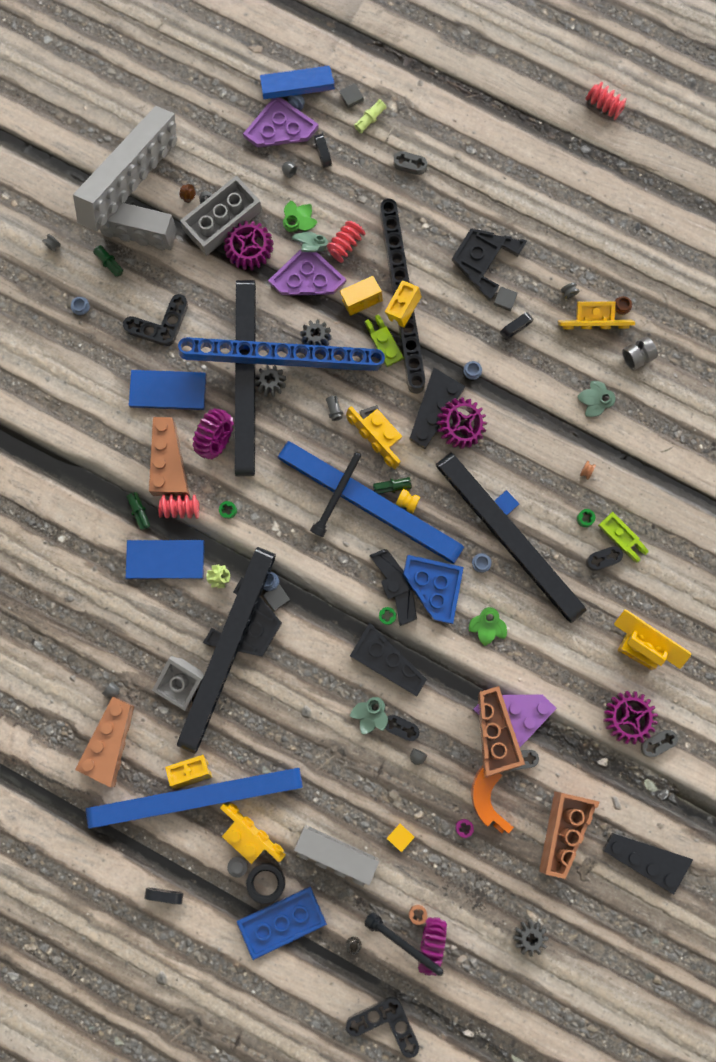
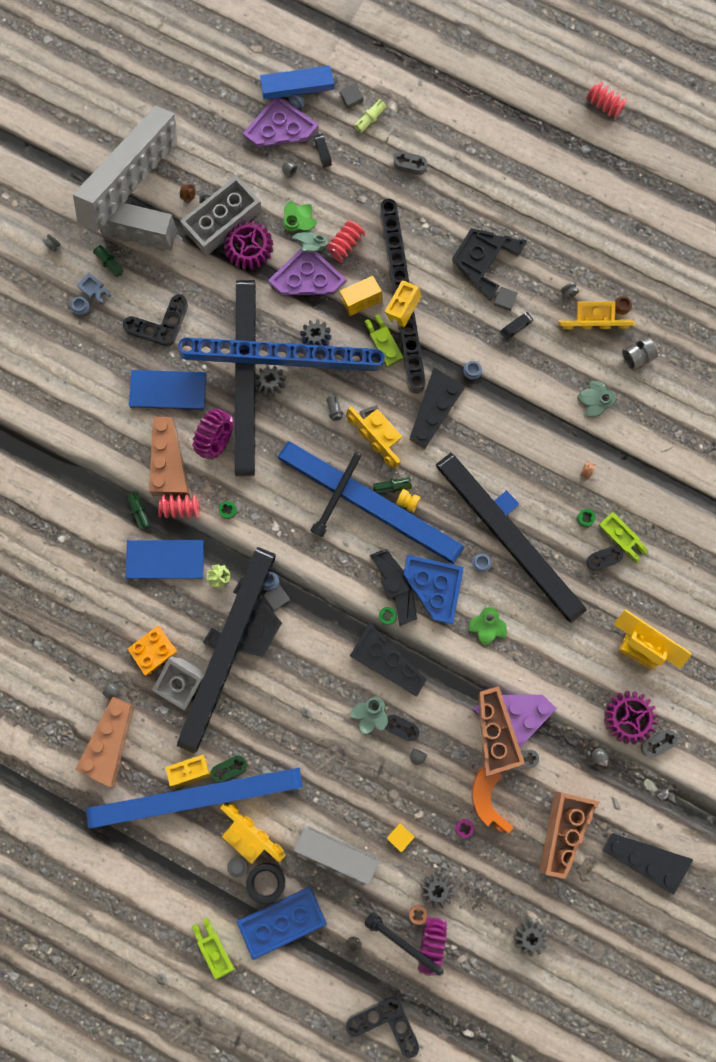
black beam [144,887,184,904] -> none
magenta gear [436,397,487,449] -> none
none -> sand blue plate [76,272,111,305]
none -> light orange hinge [127,625,178,676]
none -> lime hinge [192,918,235,980]
none -> dark green beam [211,756,248,782]
none -> dark grey gear [421,873,455,908]
none -> dark grey hinge [591,748,609,764]

